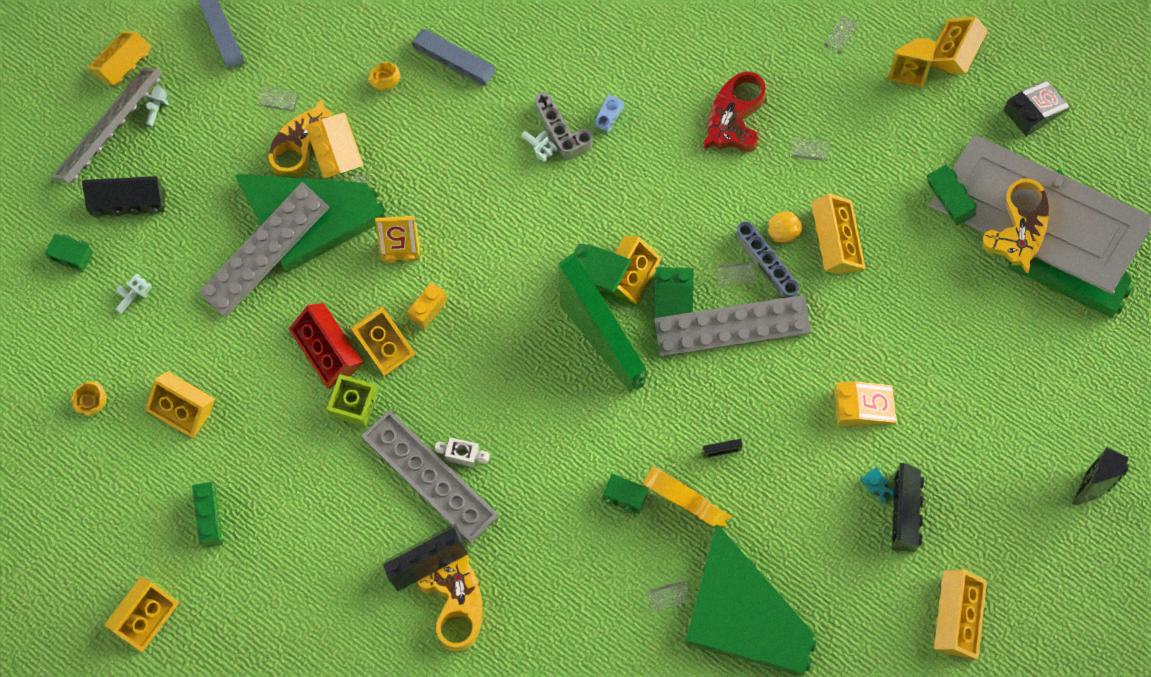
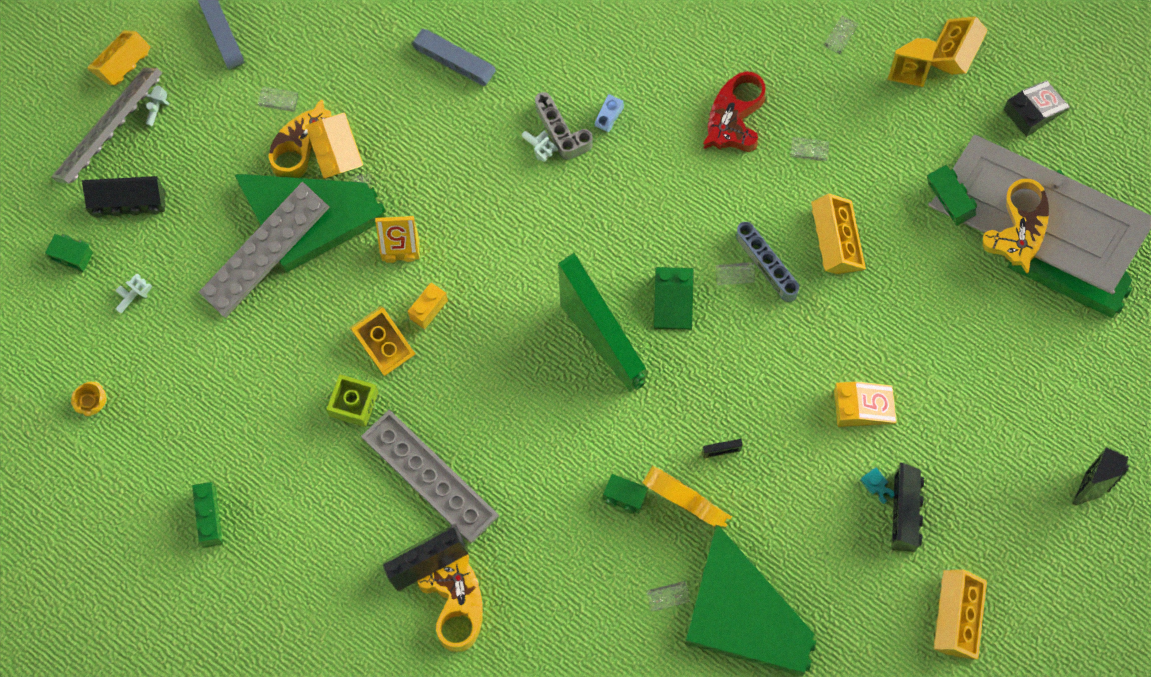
yellow slope [104,576,179,652] -> none
yellow slope [145,371,215,438] -> none
red slope [288,303,363,389] -> none
yellow hair [368,62,400,90] -> none
white piece [435,438,490,468] -> none
green slope [574,244,631,293] -> none
yellow slope [609,236,662,305] -> none
light grey plate [654,295,811,356] -> none
yellow hair [767,212,802,244] -> none

